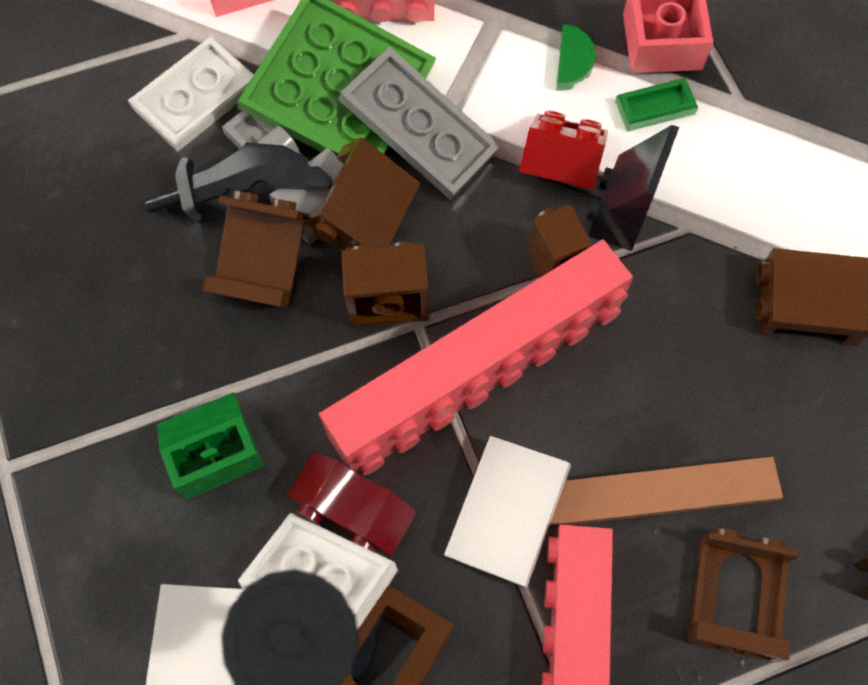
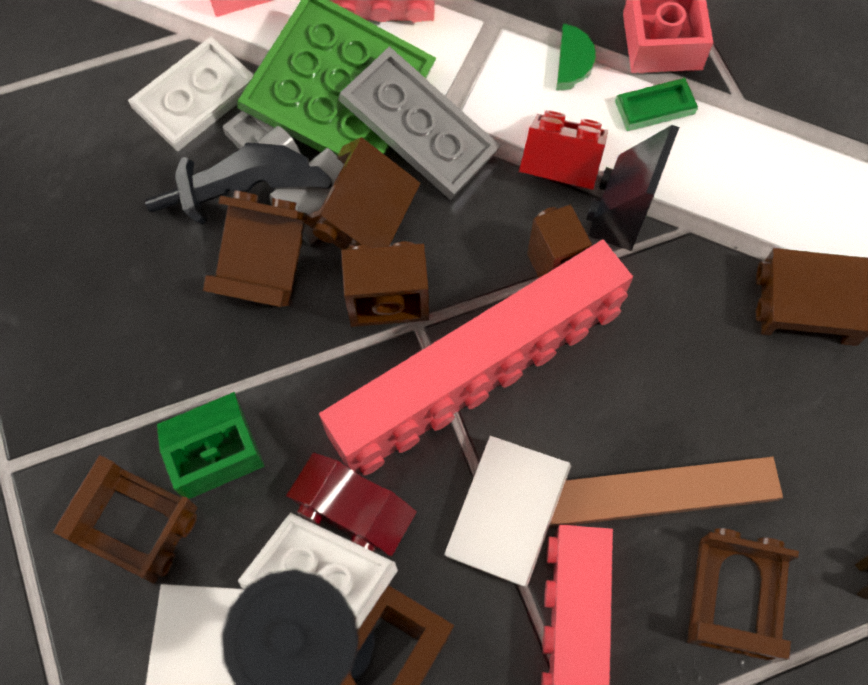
none -> reddish brown panel [53,455,198,584]

